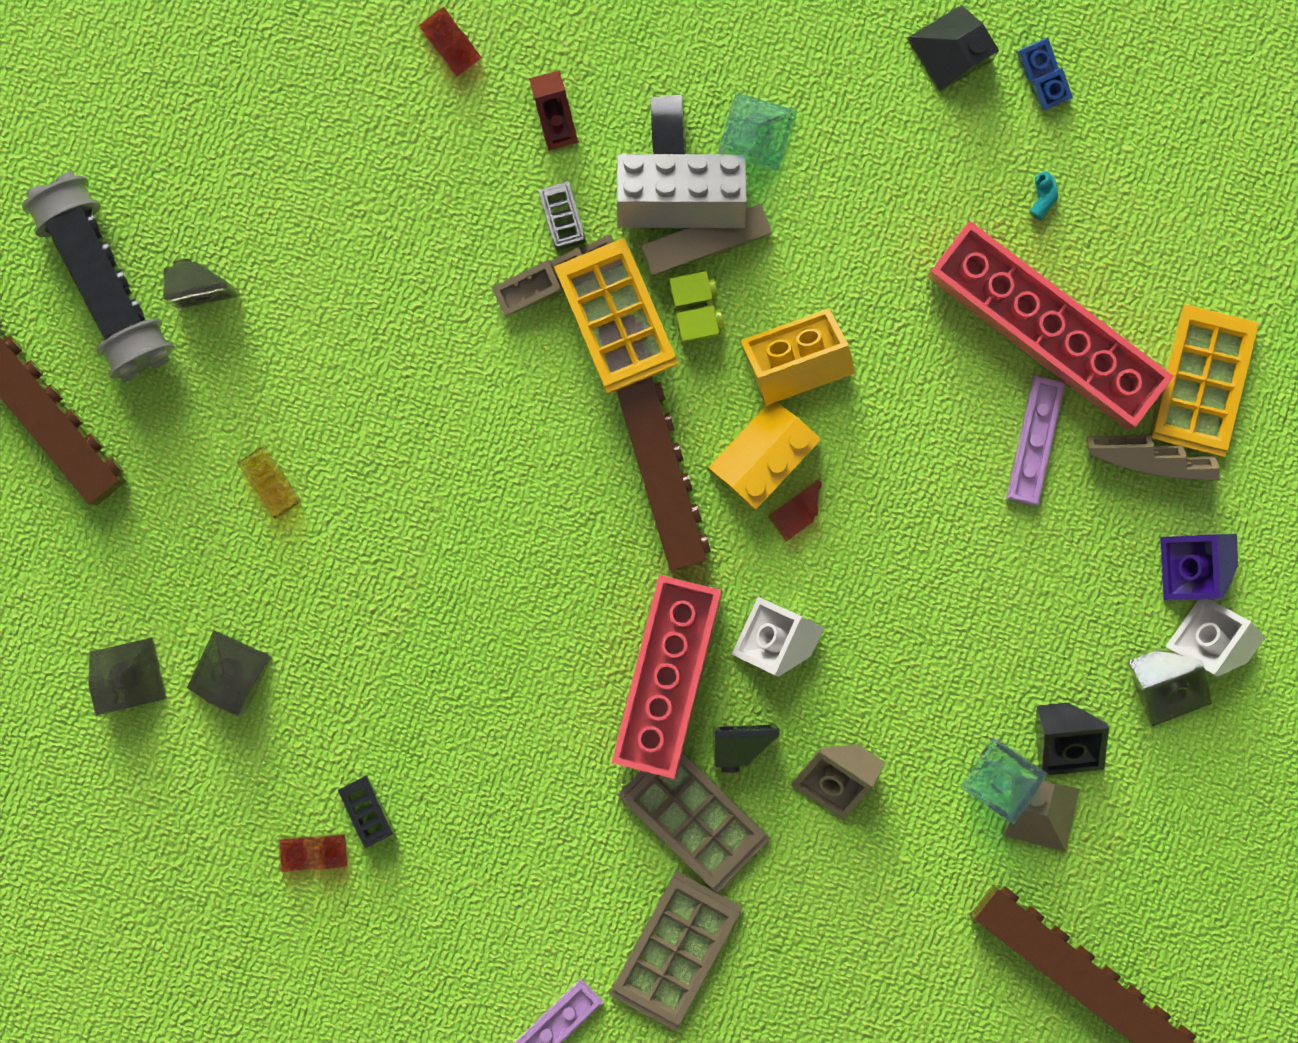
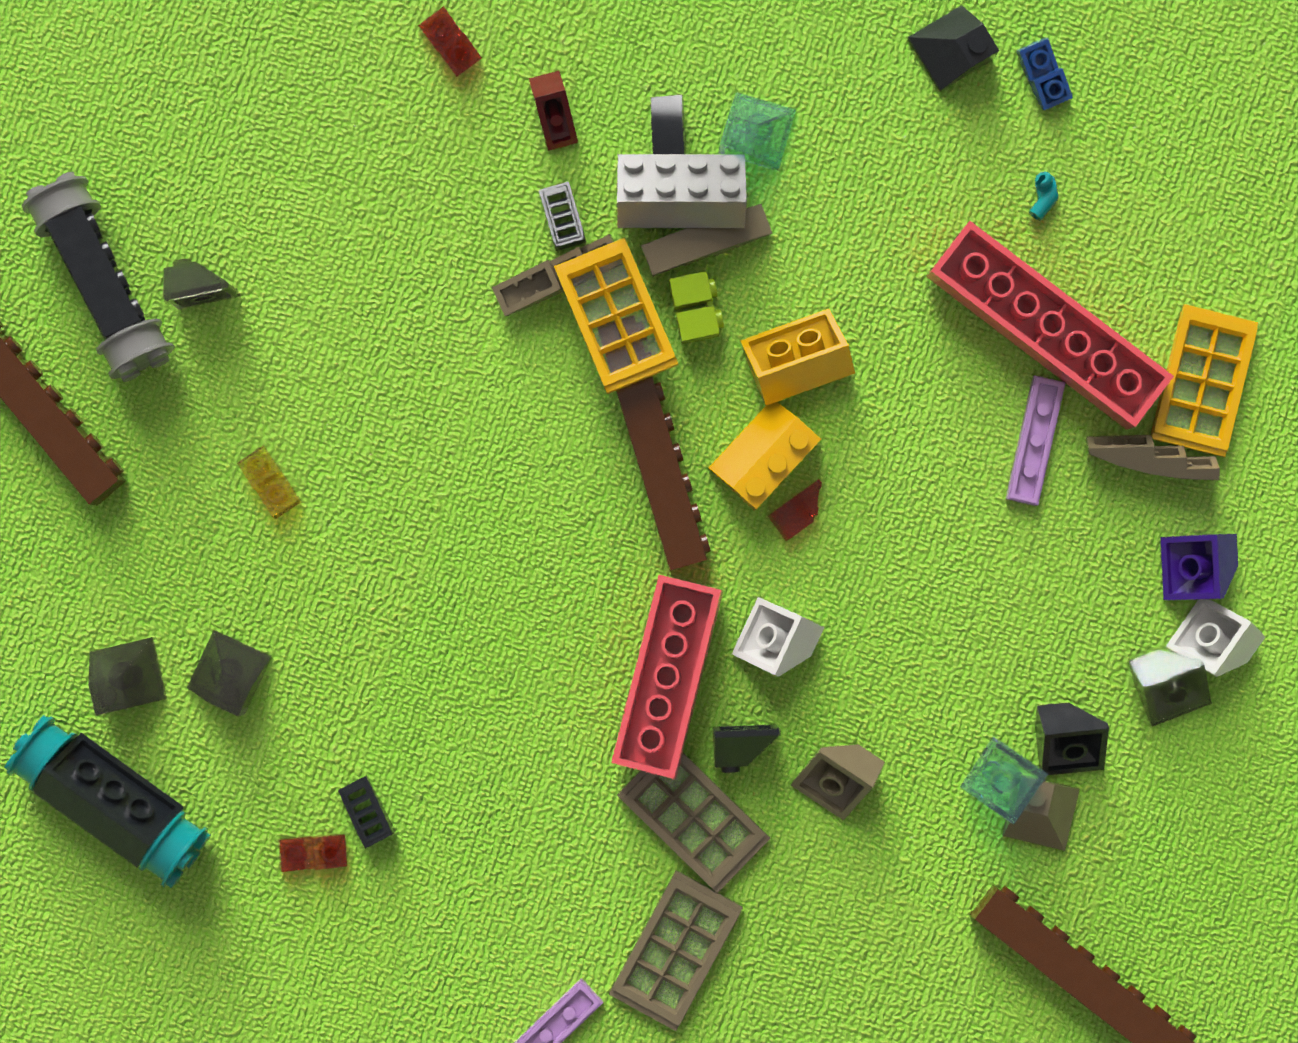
none -> black brick [4,715,211,888]

